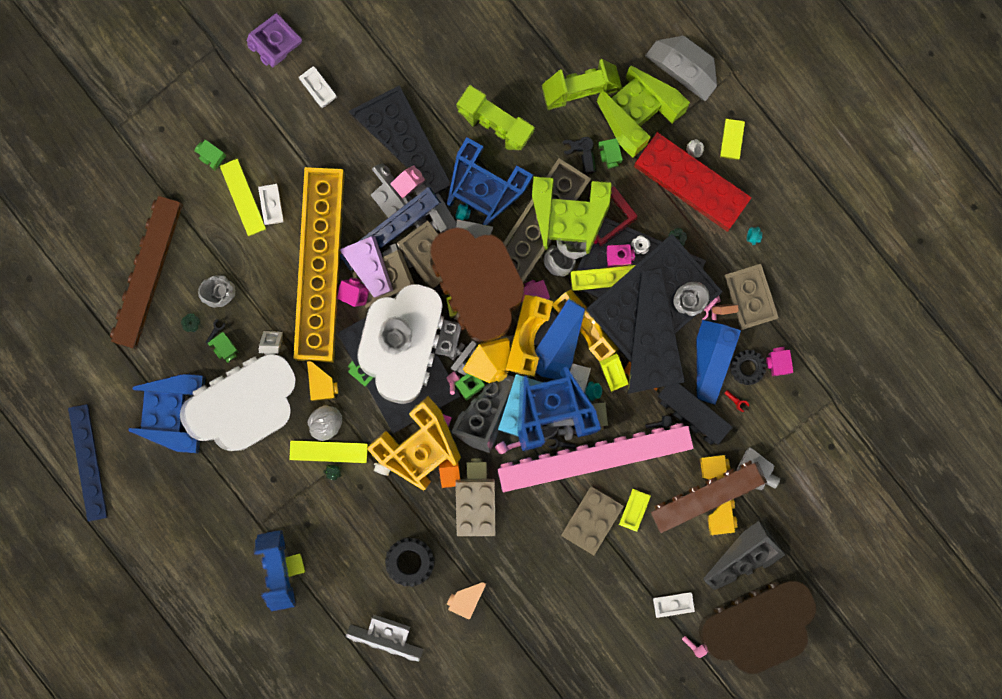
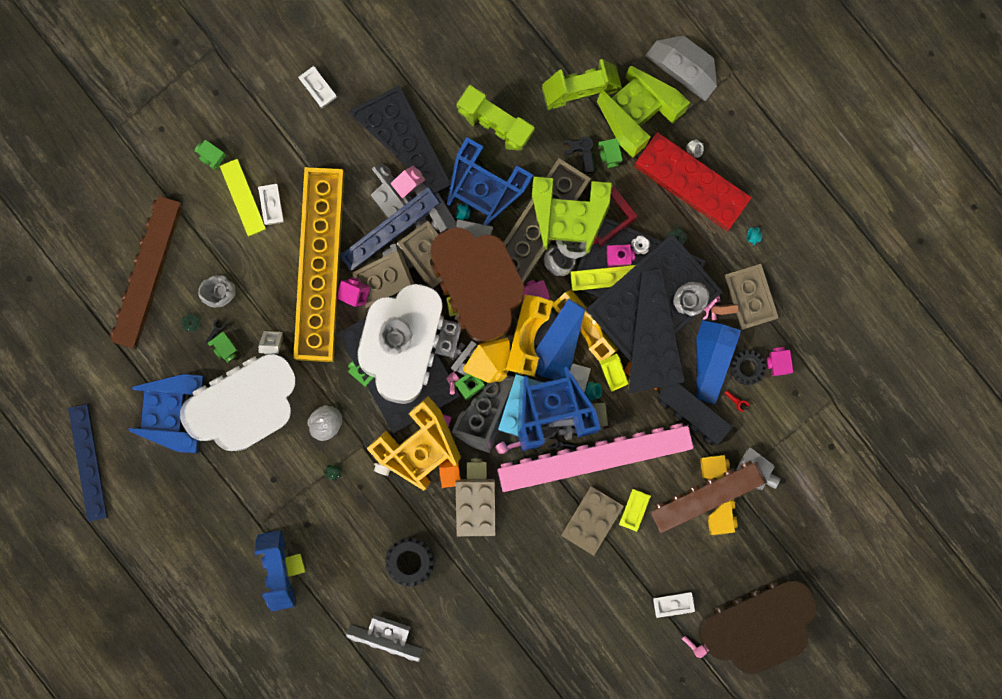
medium lavender plate [247,13,302,68] -> none
neon yellow tile [290,441,368,463] -> none
yellow slope [307,361,338,401] -> none
lavender wing [340,236,393,297] -> none
light nougat slope [447,582,486,620] -> none
black hand [645,416,672,429] -> none
dark grey wedge [703,521,785,590] -> none
neon yellow tile [720,119,745,160] -> none

